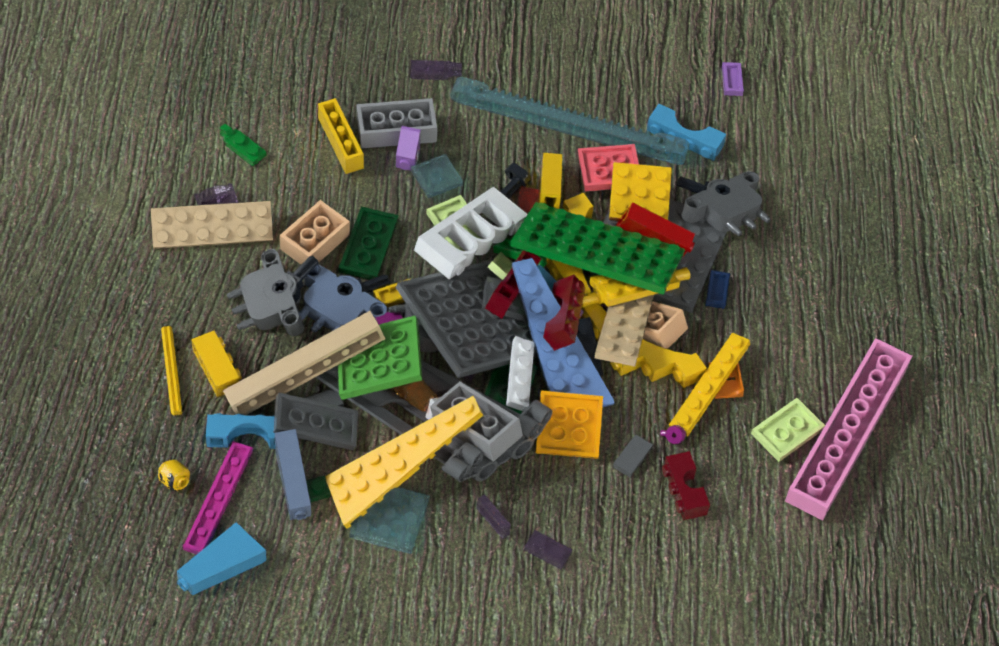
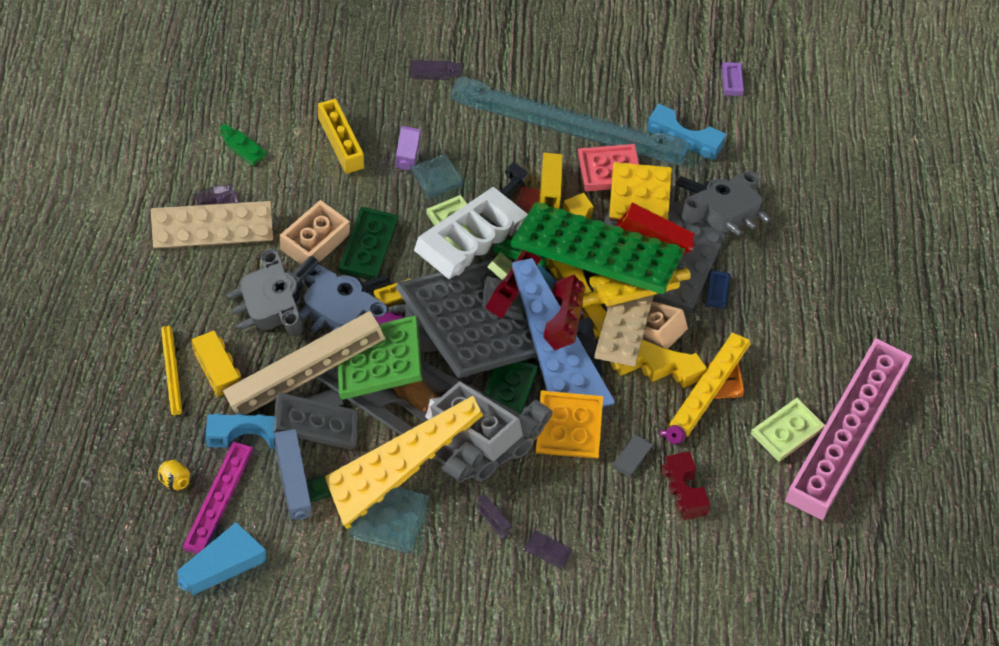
light grey brick [356,98,437,148] -> none
white plate [506,336,534,411] -> none

